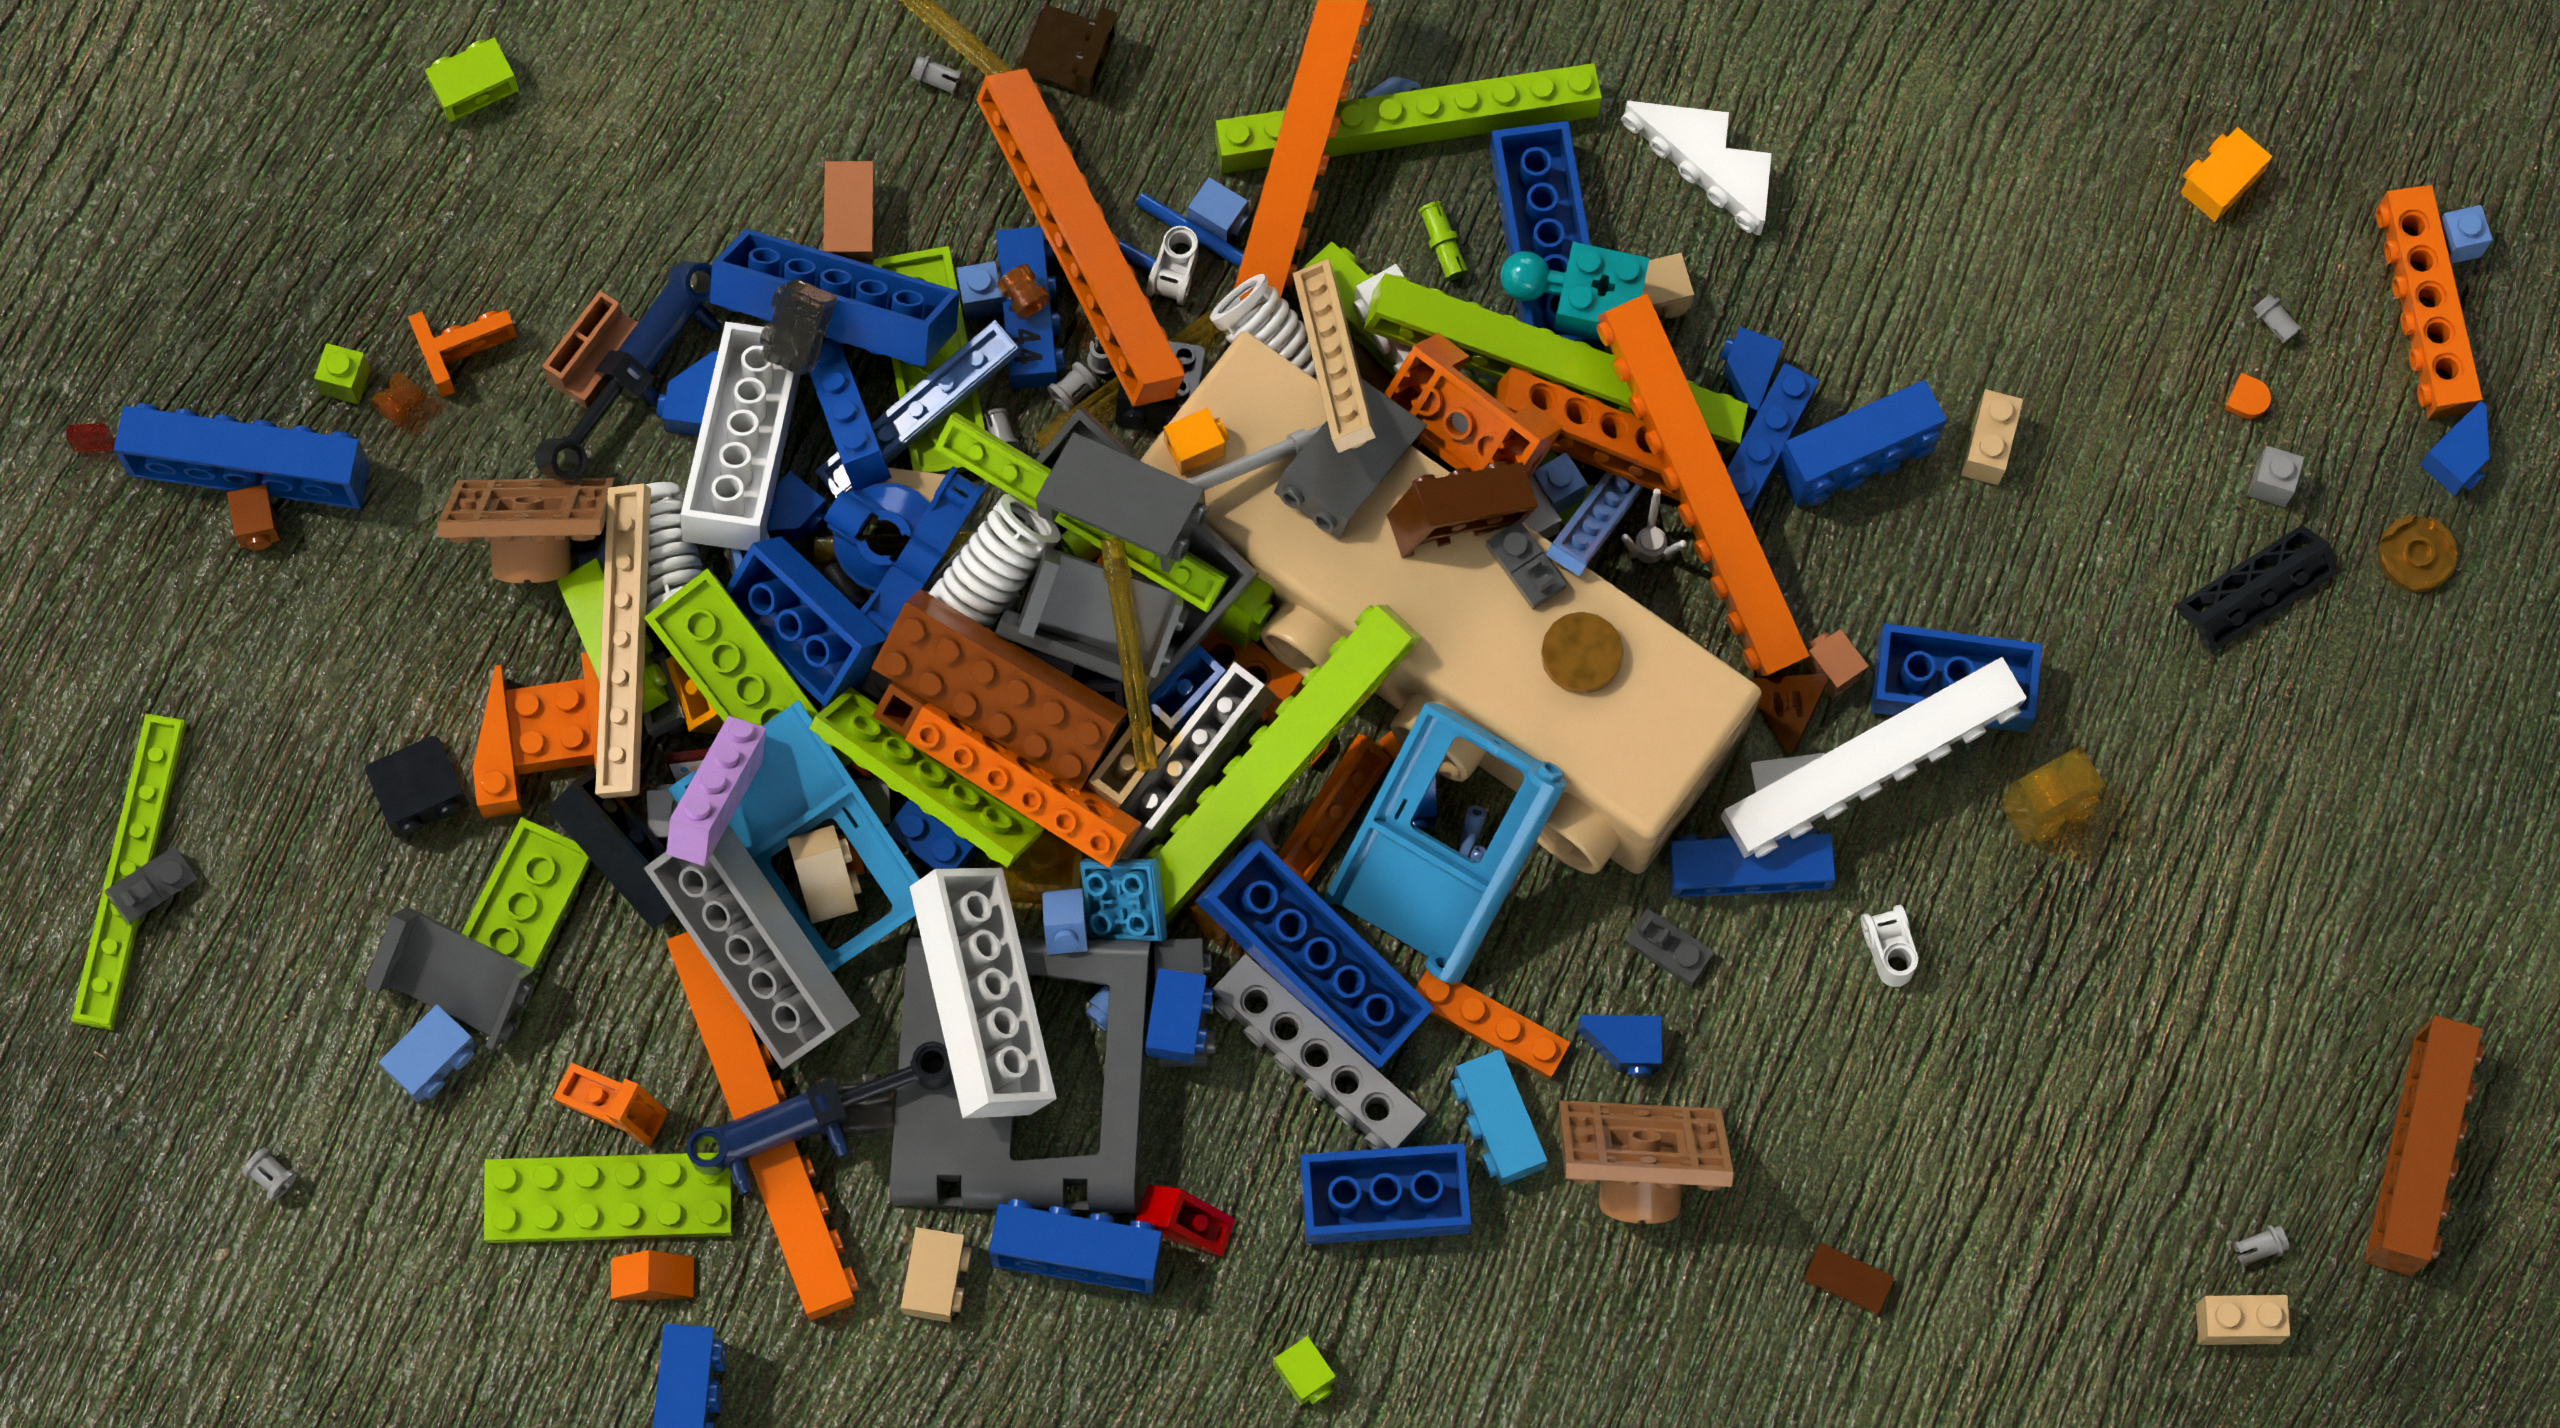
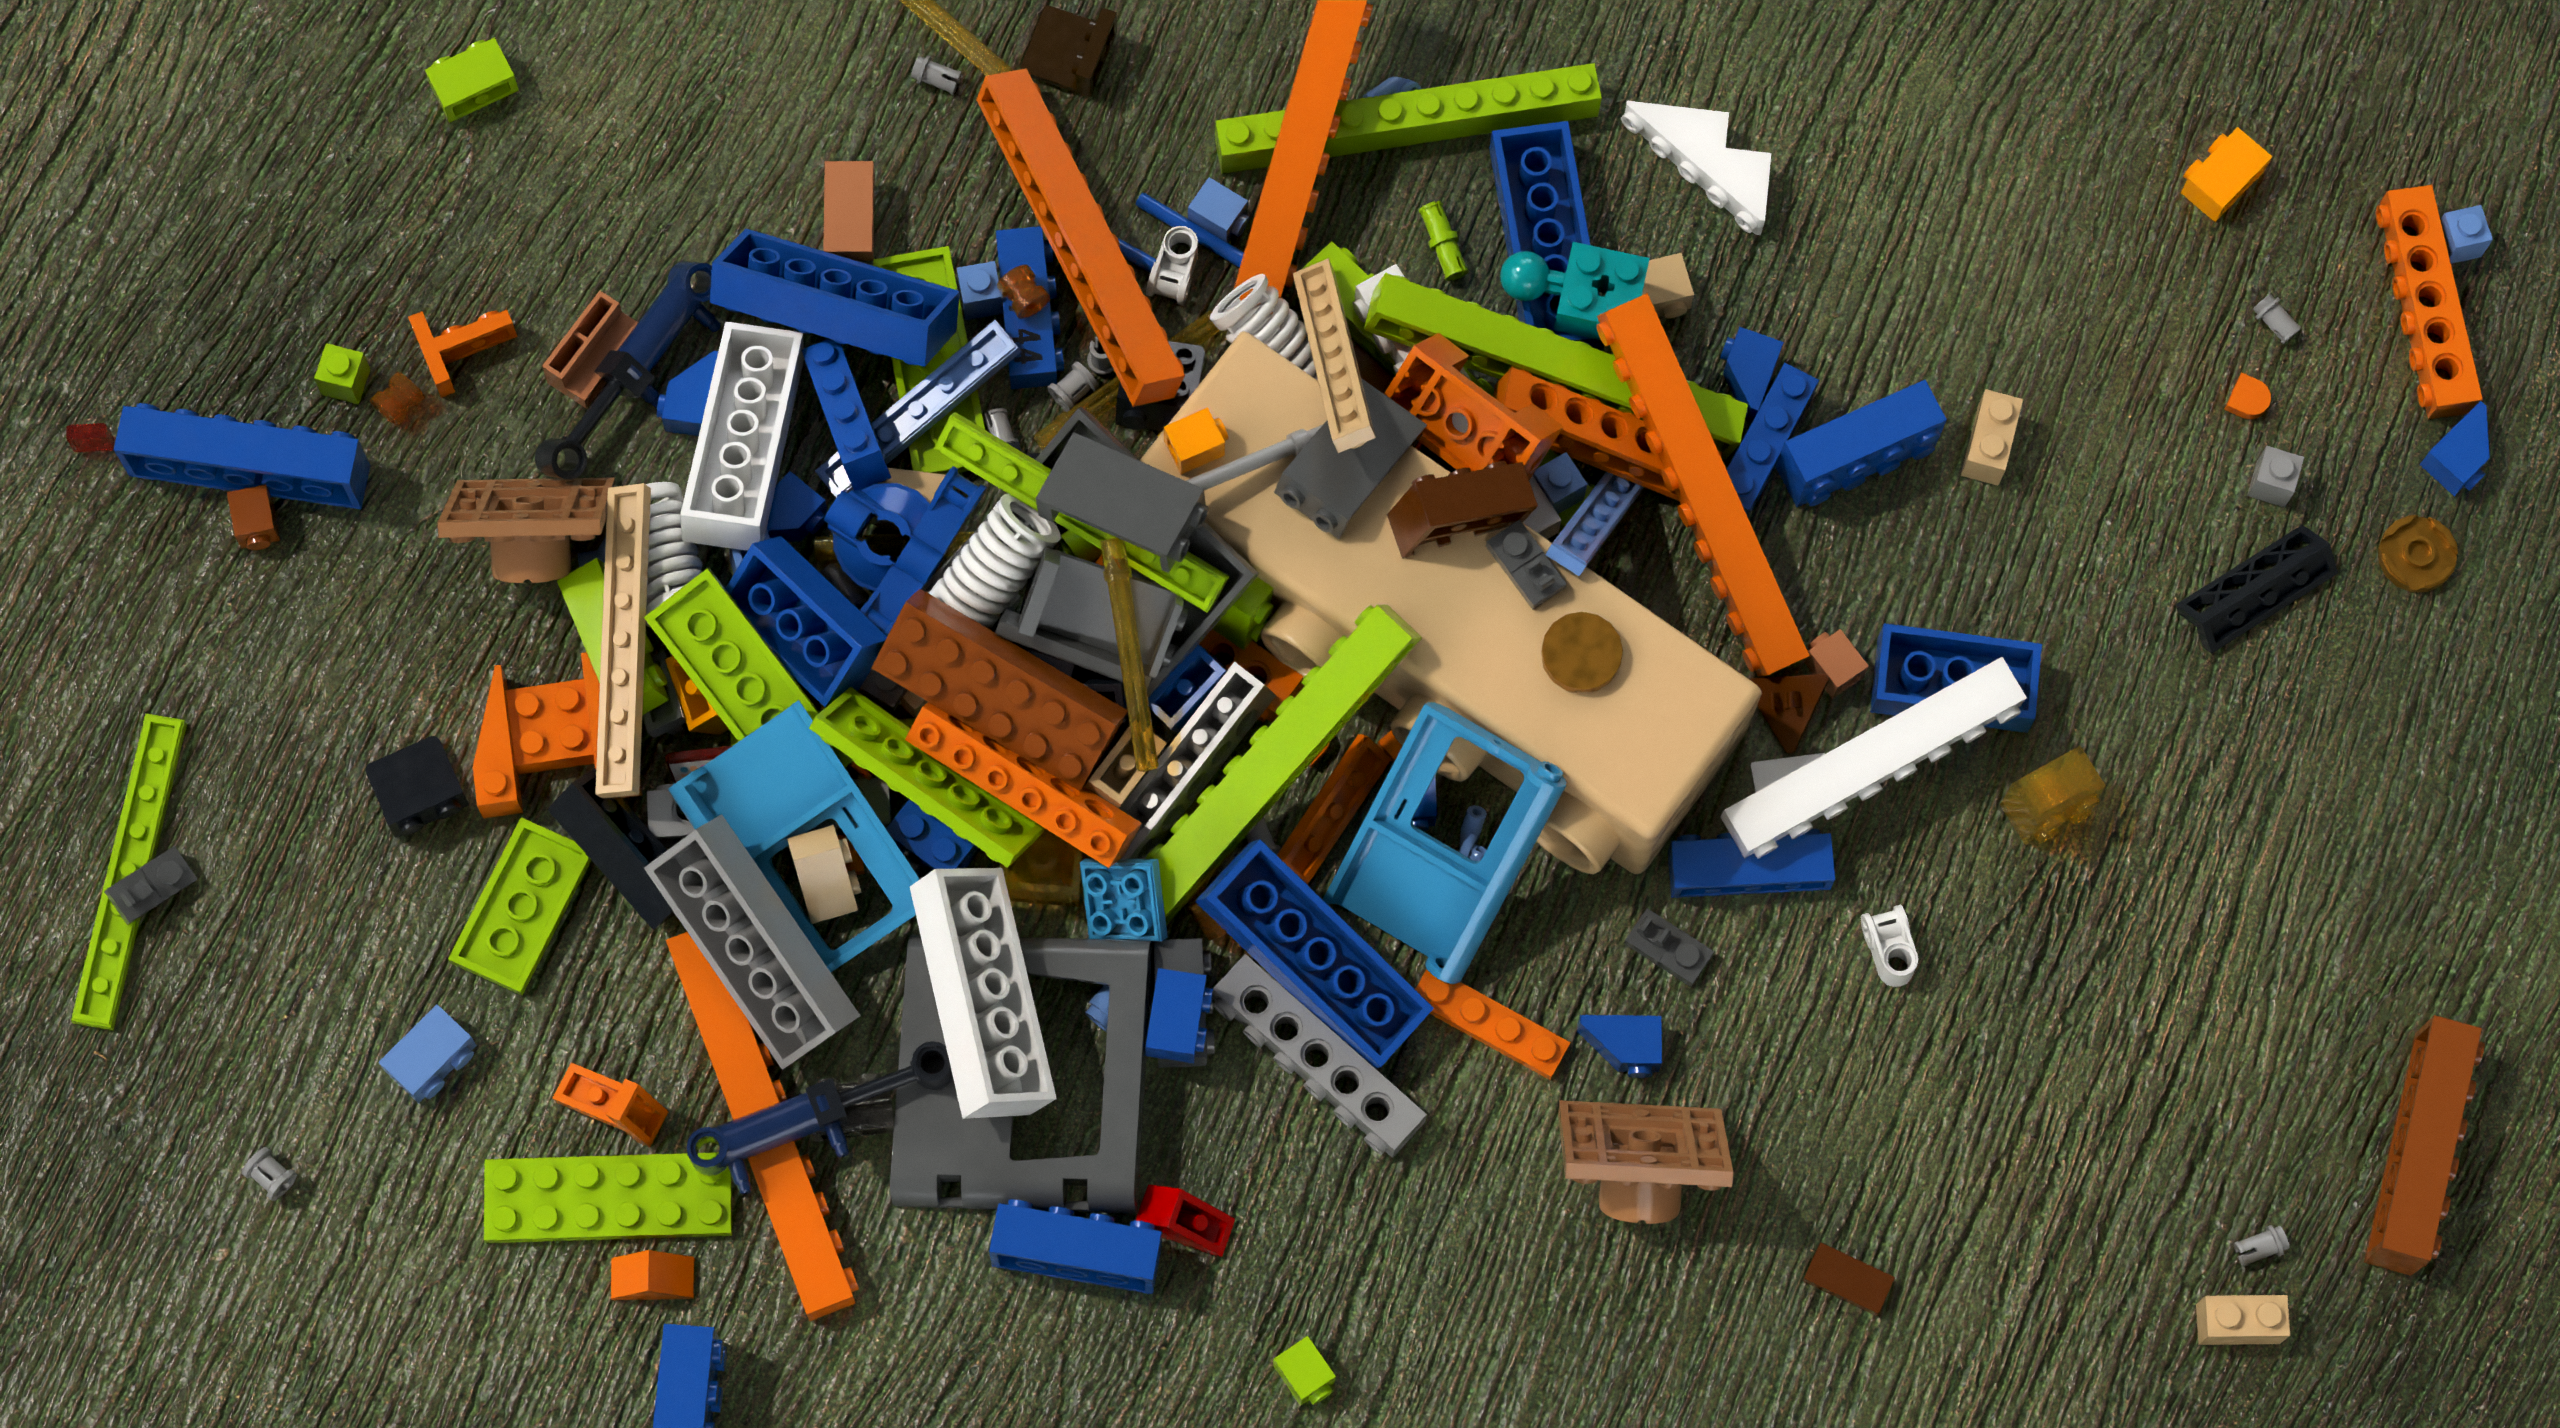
dark grey panel [364,906,535,1050] -> none
lavender brick [666,716,767,867] -> none
clear smoke brick [760,279,837,375] -> none
dark orange brick [872,681,928,738] -> none
tan brick [901,1227,972,1323] -> none
medium blue brick [1042,888,1088,955] -> none
blue brick [1300,1143,1471,1245] -> none
dark azure brick [1450,1049,1548,1186] -> none
white plant [1621,488,1687,564] -> none

